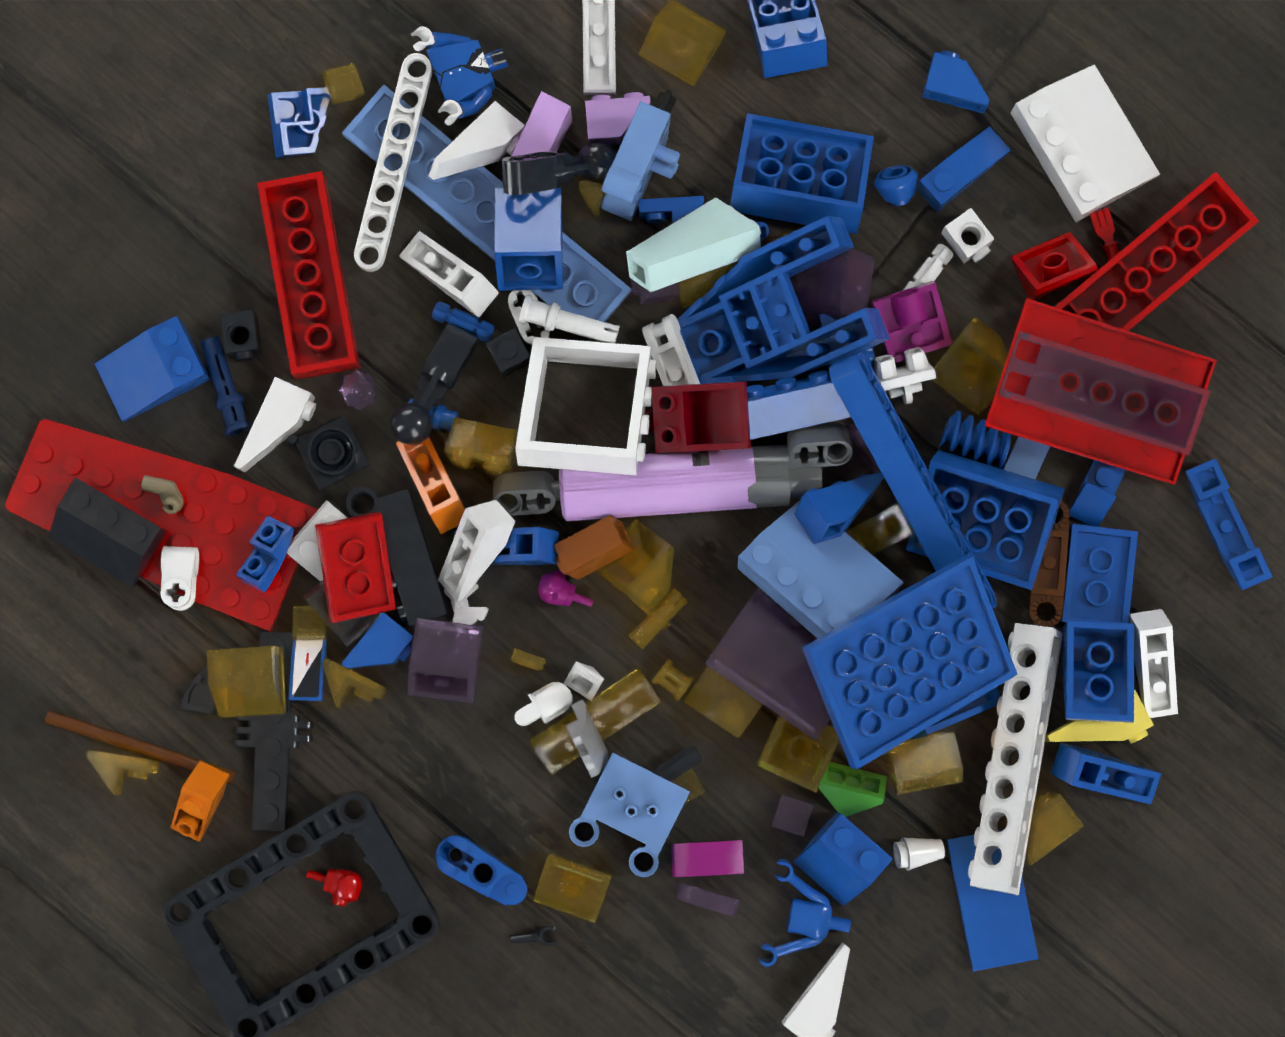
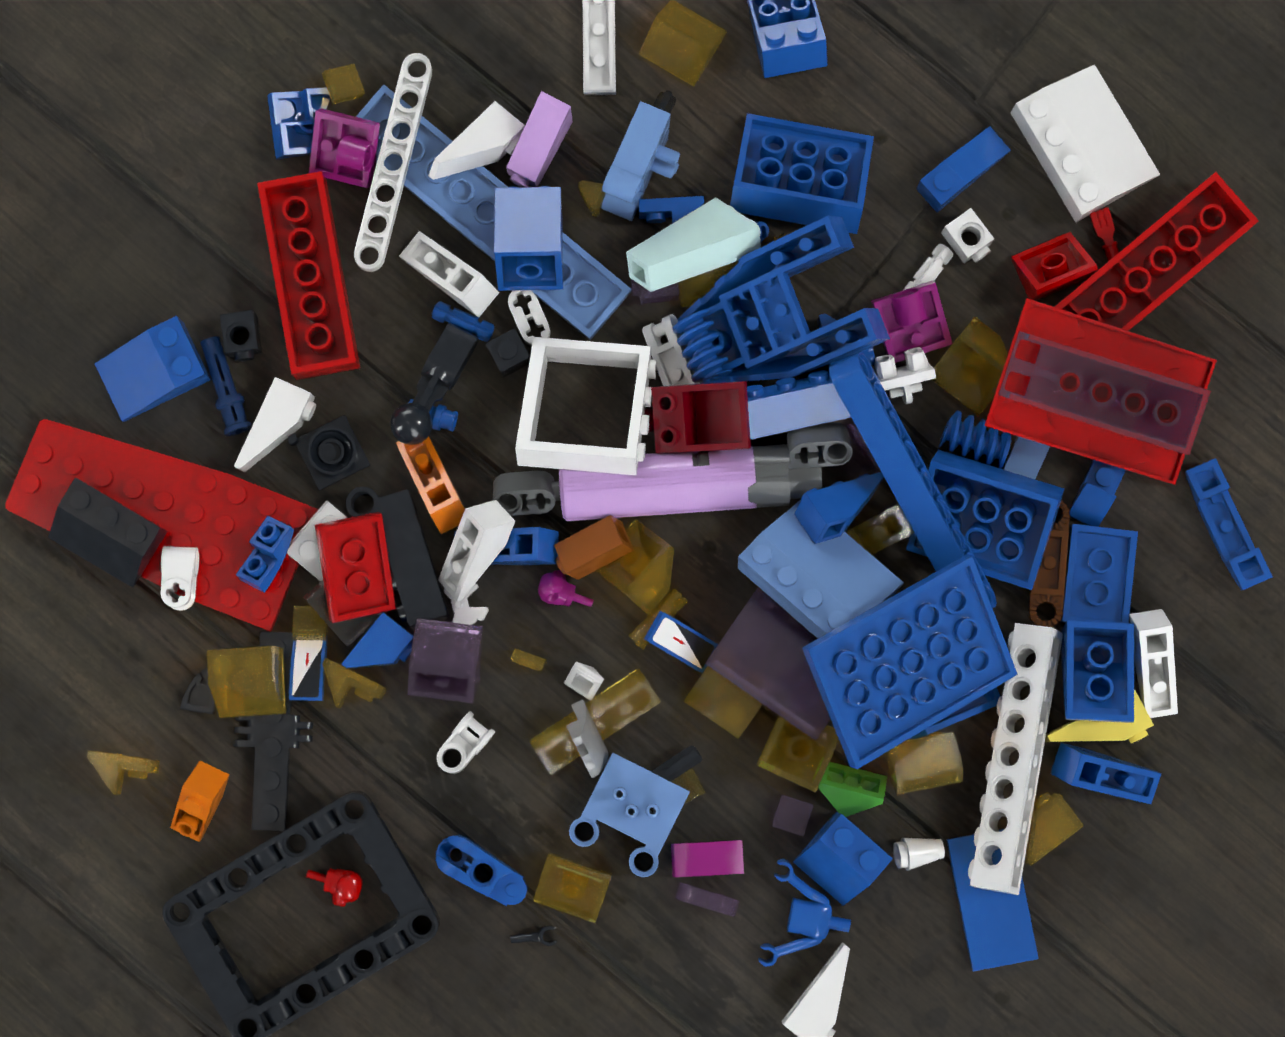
reddish brown piece [45,710,237,784] -> none
dark tan arm [141,475,184,514] -> none
clear purple piece [339,369,378,411] -> none
blue torso [411,26,508,125] -> none
clear yellow slope [444,417,518,476] -> none
black beam [502,141,616,195] -> none
white arm [515,682,572,726] -> none
white pin [518,295,620,343] -> none
lavender slope [585,92,650,145] -> none
clear yellow bush [651,659,695,702] -> none
clear purple slope [795,249,875,320] -> none
blue cone [874,165,918,206] -> none
blue slope [922,51,990,114] -> none
none -> magenta plate [309,108,380,188]
none -> white piece [437,711,495,774]
none -> slope [644,611,718,674]
none -> blue piece [672,309,733,383]

